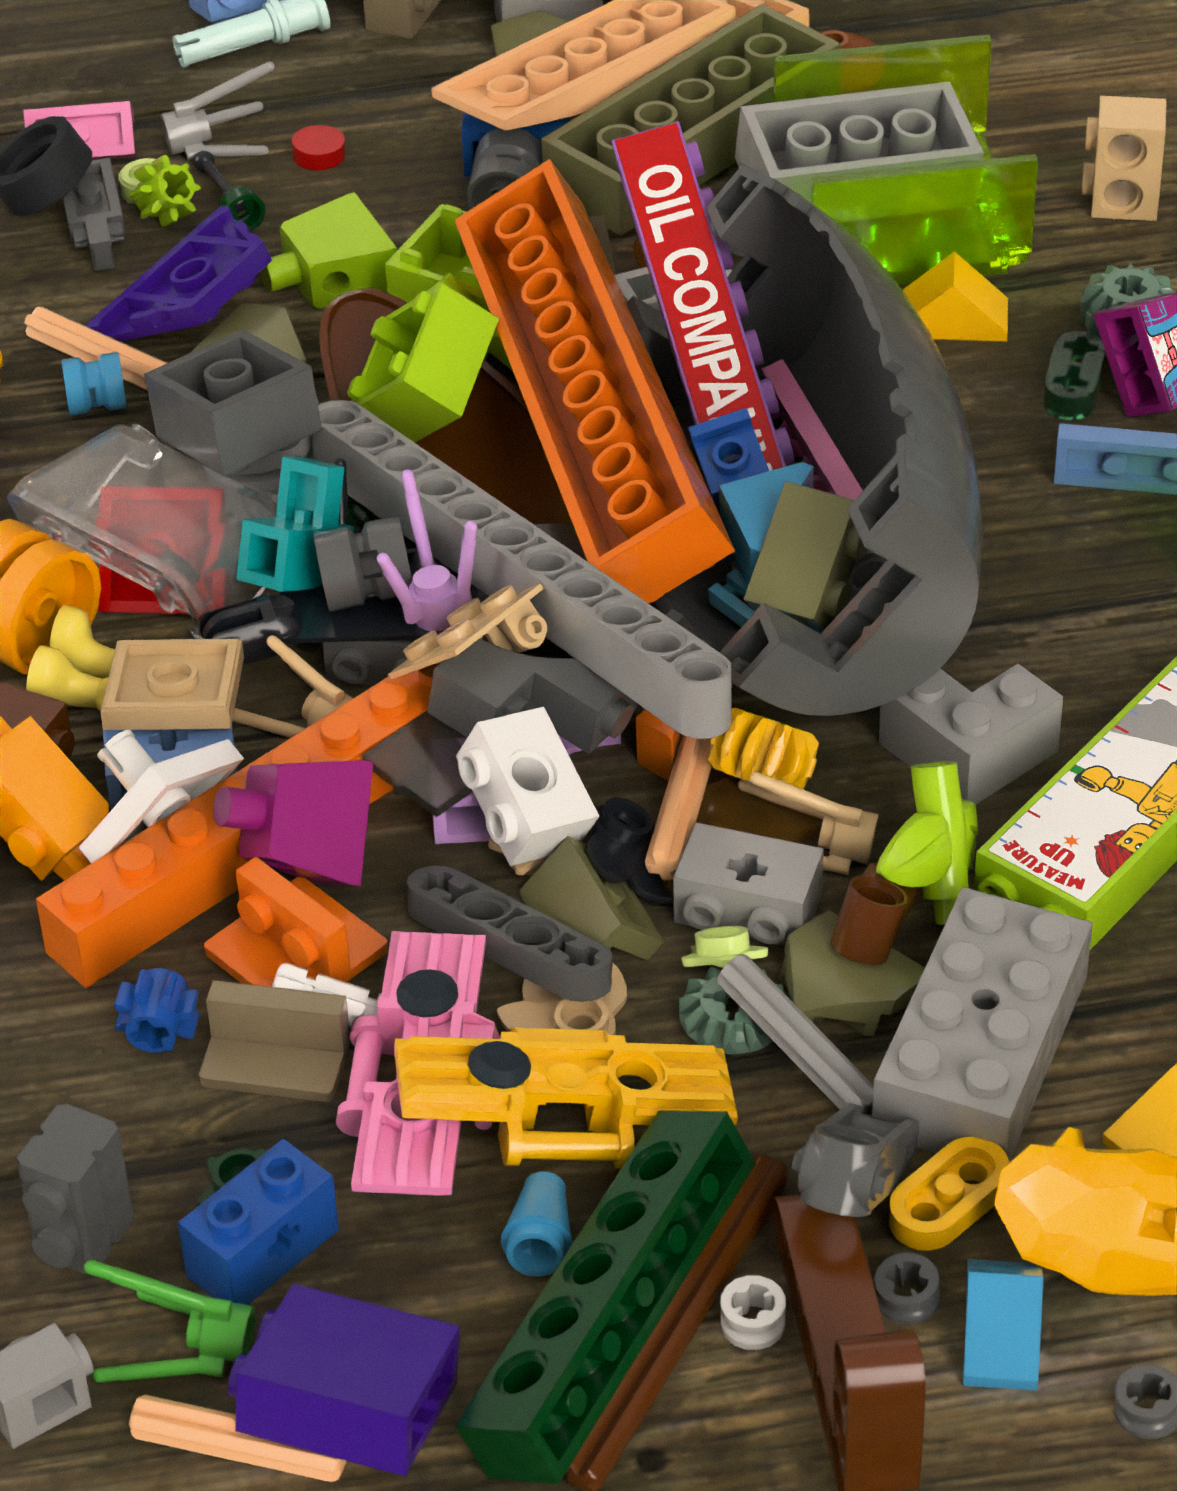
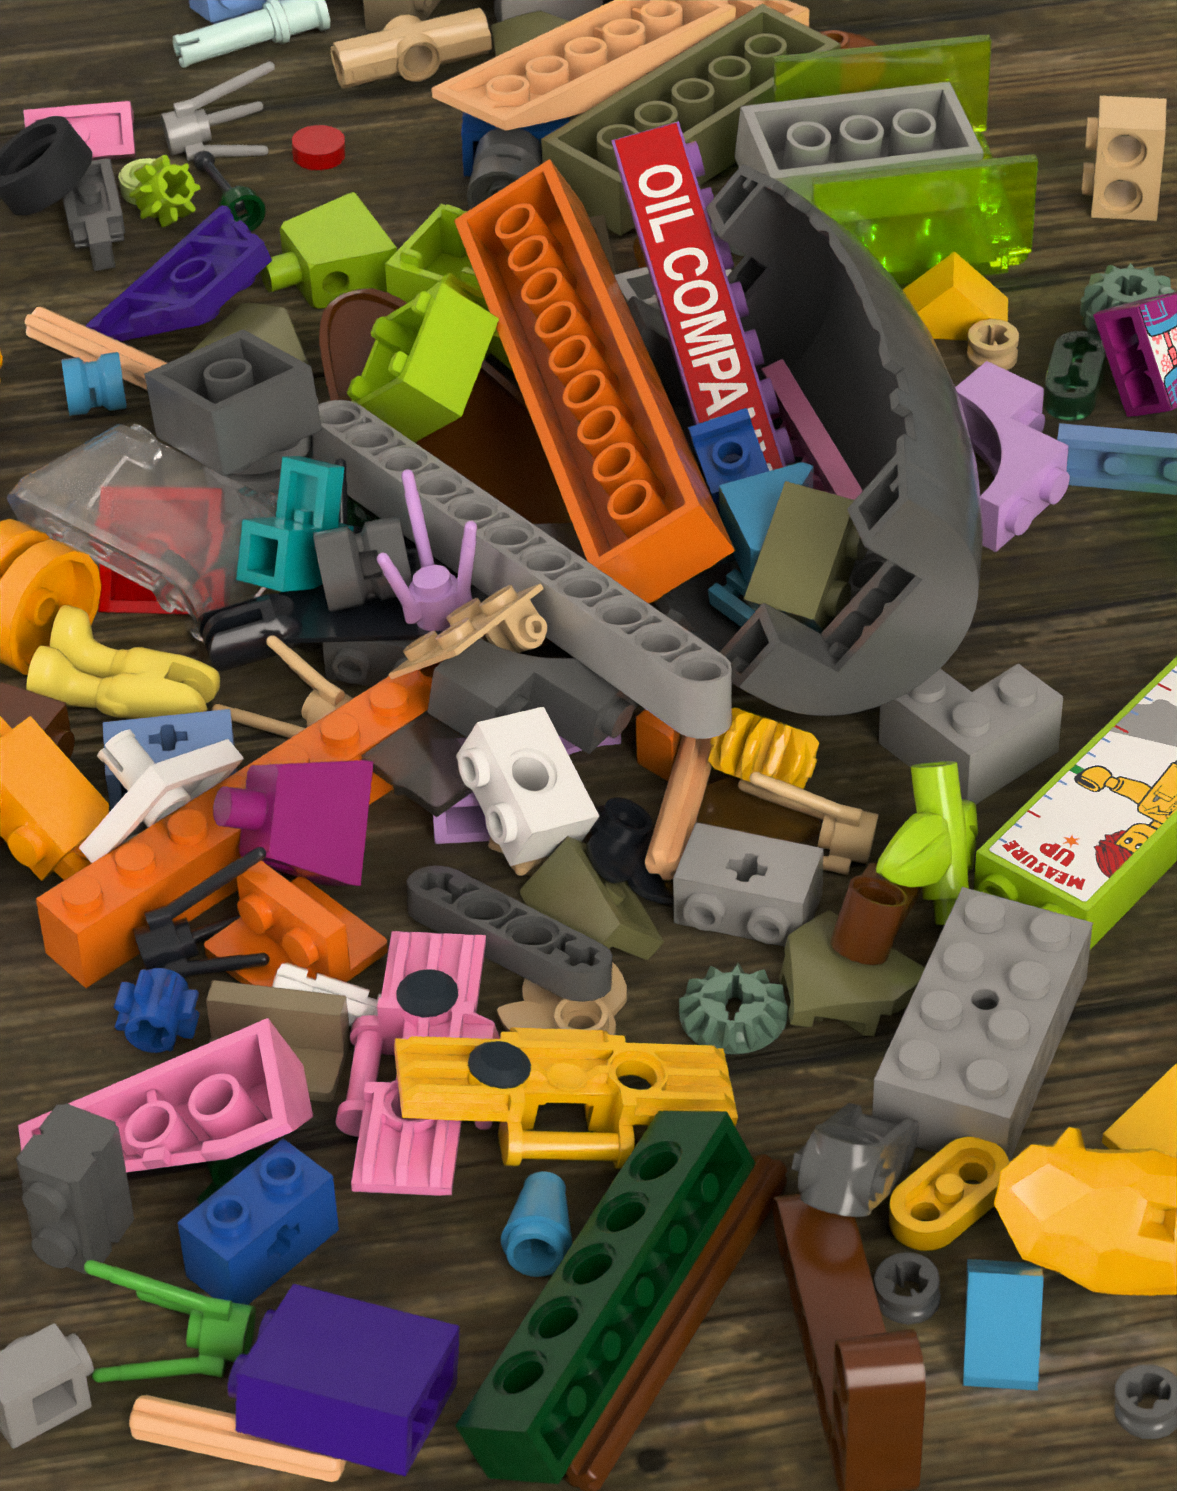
tan plate [101,639,244,730] -> none
yellowish green plate [681,926,768,968] -> none
light grey axle [717,954,874,1114] -> none
white bush [721,1275,786,1350] -> none
none -> bright pink wedge [18,1018,313,1173]
none -> black plant [133,847,270,978]
none -> tan piece [330,8,492,89]
none -> lavender arch [955,361,1070,552]
none -> tan bush [967,319,1019,370]

